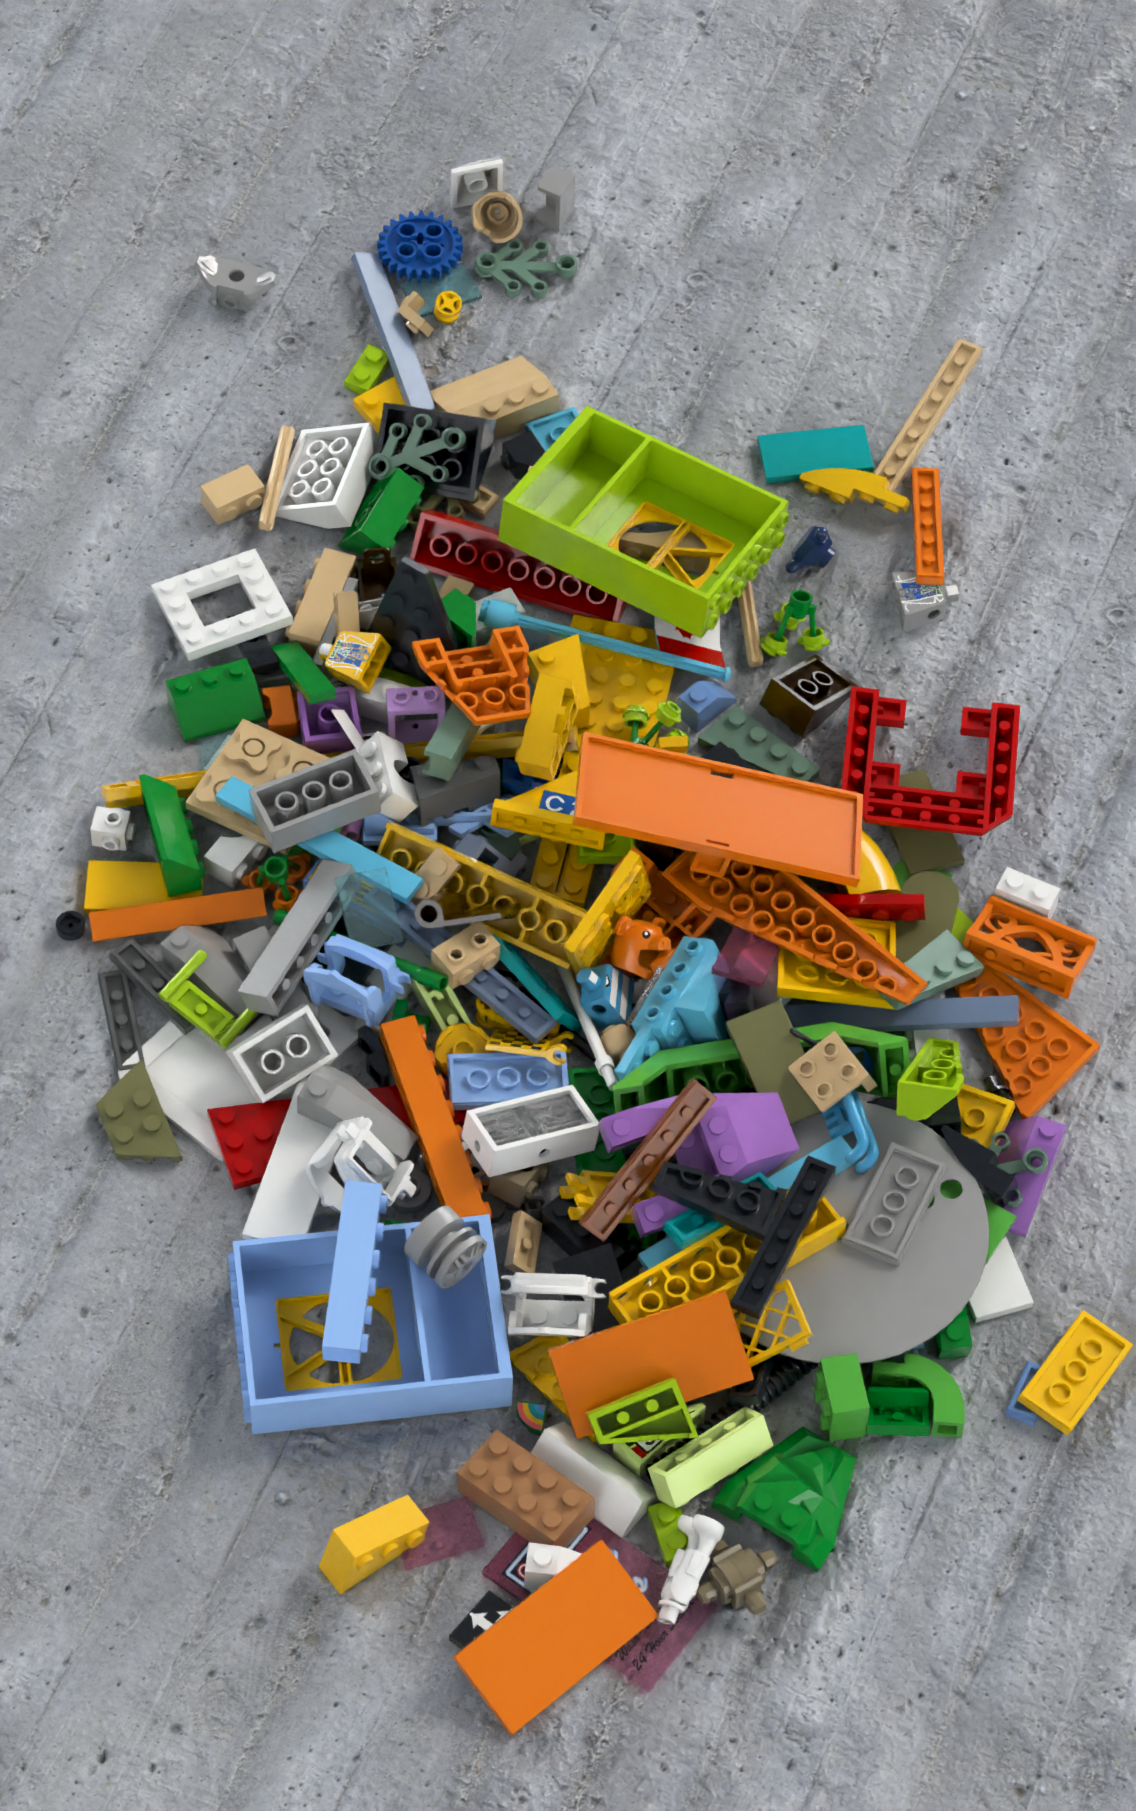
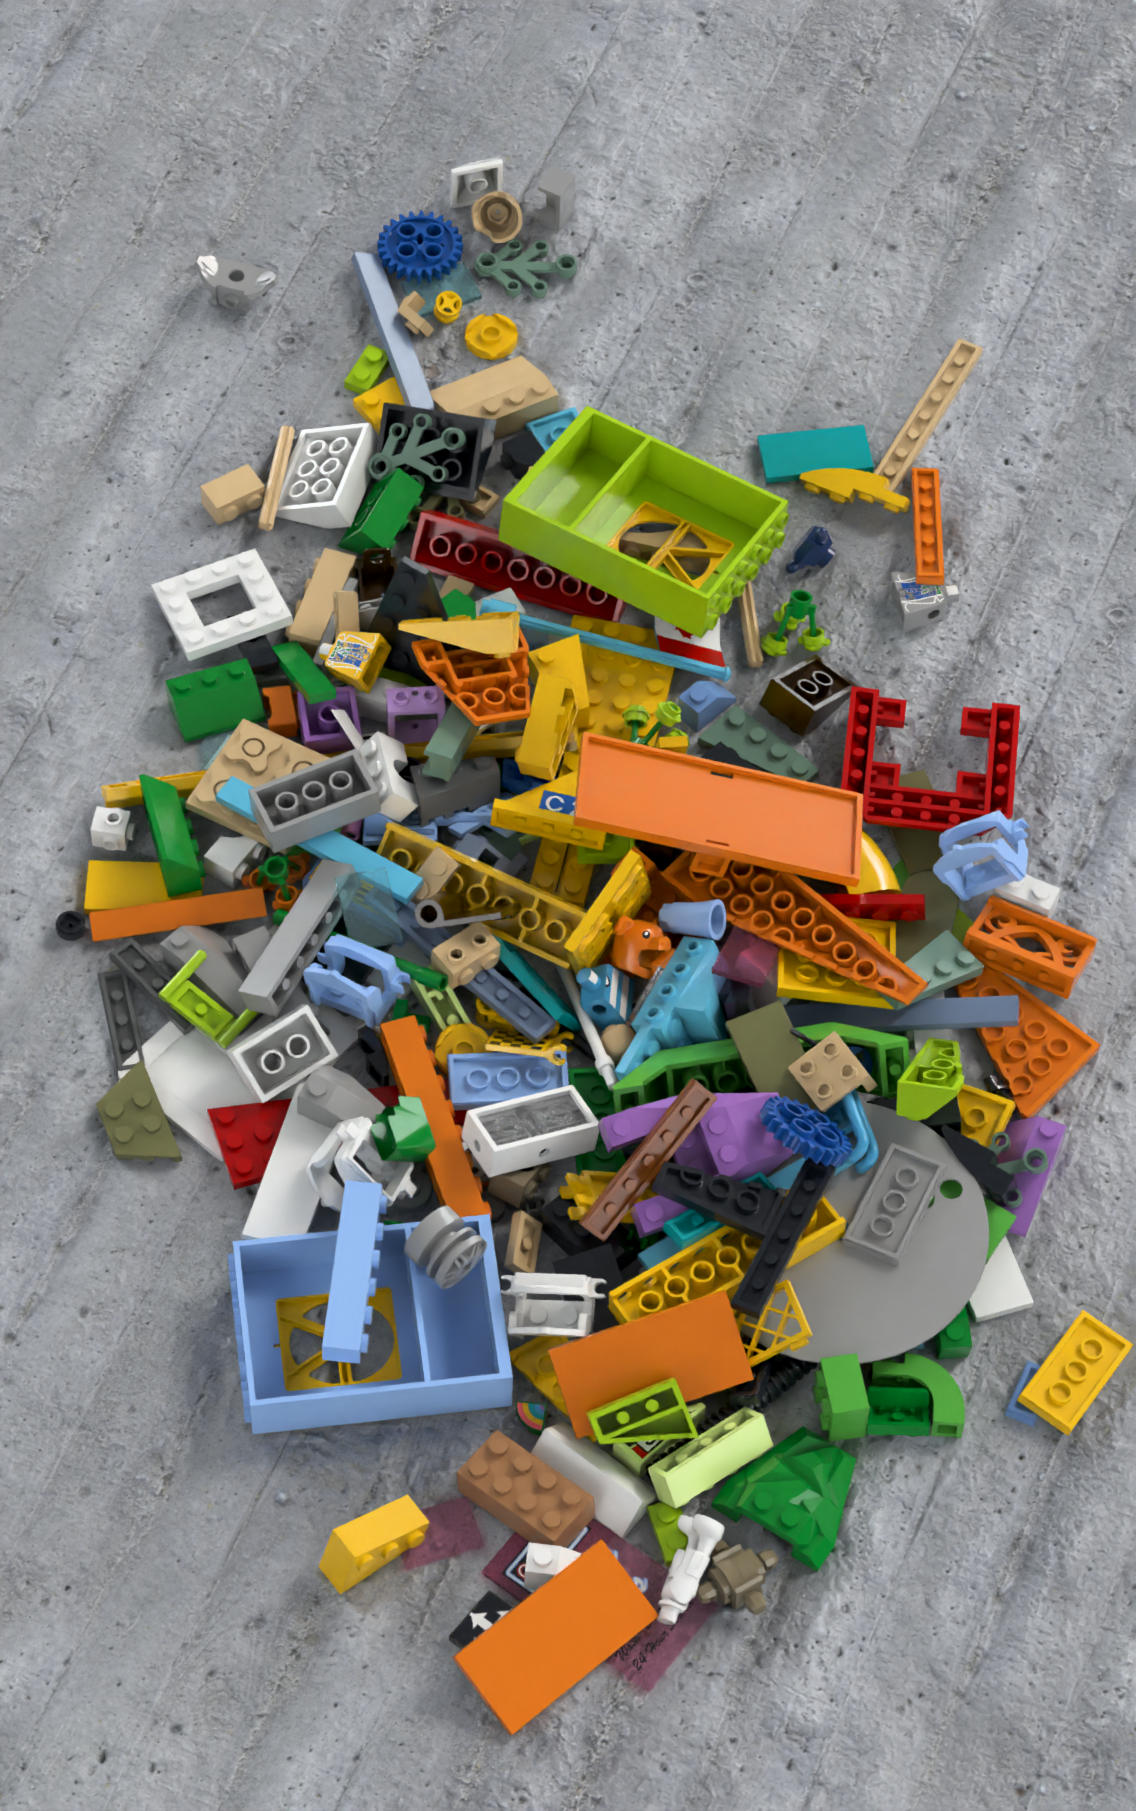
none -> green piece [370,1096,436,1163]
none -> yellow wedge [398,611,520,658]
none -> yellow tile [465,313,518,360]
none -> light blue plant [658,899,726,940]
none -> blue gear [759,1095,853,1167]
none -> light blue animal [933,810,1029,902]

